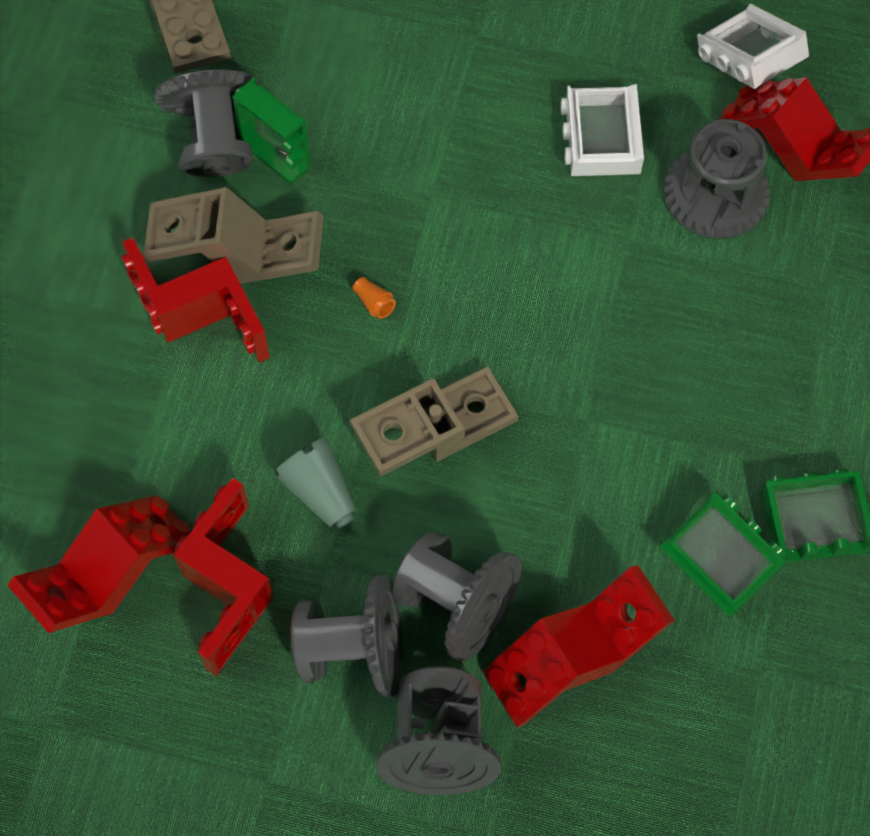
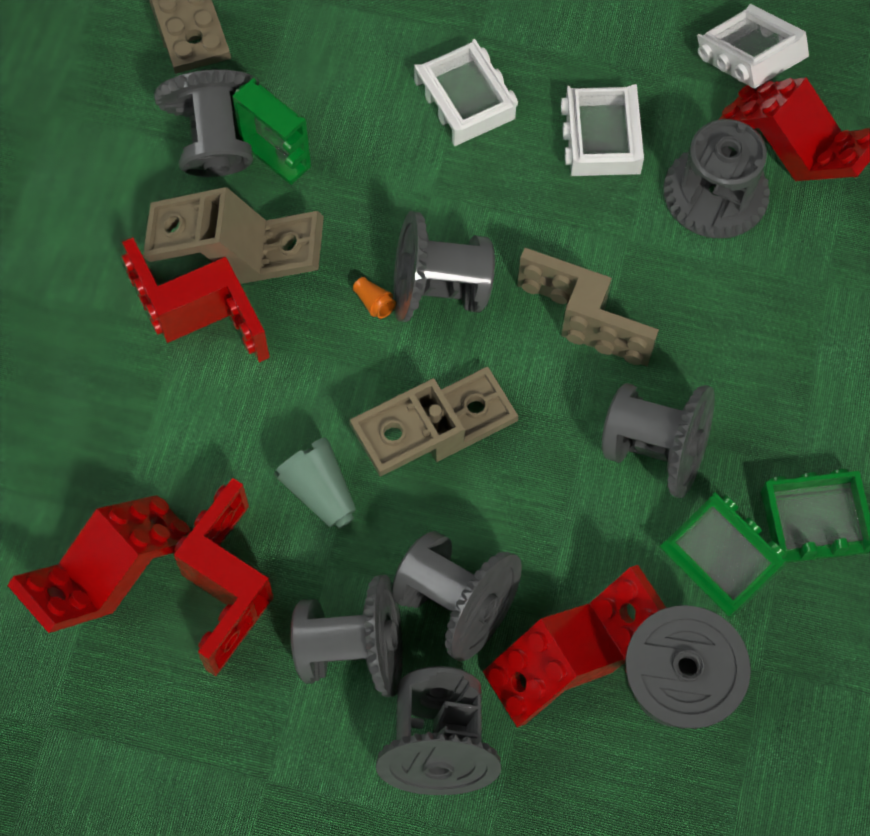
none -> dark grey piece [394,211,495,322]
none -> white window [414,39,518,146]
none -> dark tan bracket [517,248,659,366]
none -> dark grey piece [601,383,715,498]
none -> dark grey piece [625,605,751,729]

